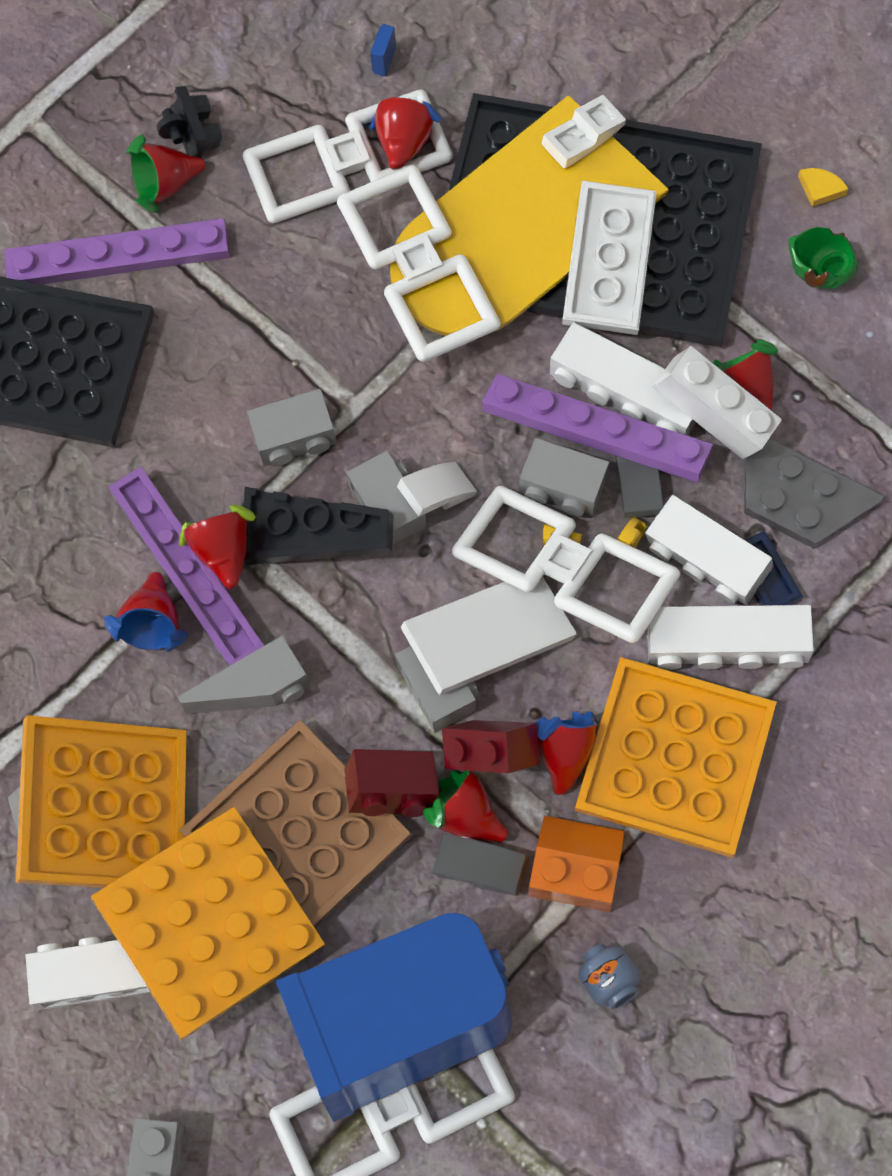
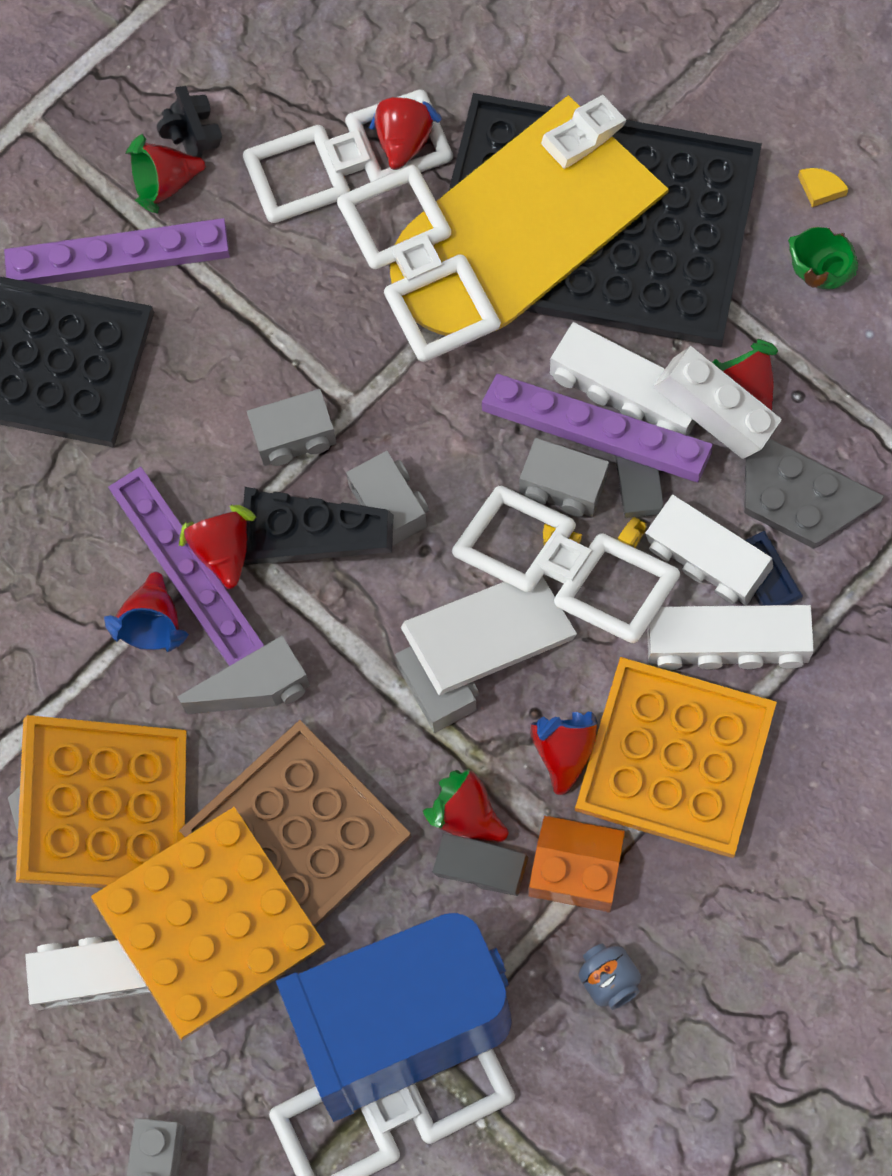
dark red brick [344,749,439,817] -> none
blue tile [370,24,396,77] -> none
white slope [397,462,477,517] -> none
dark red brick [442,720,540,773] -> none
white tile [562,181,657,335] -> none

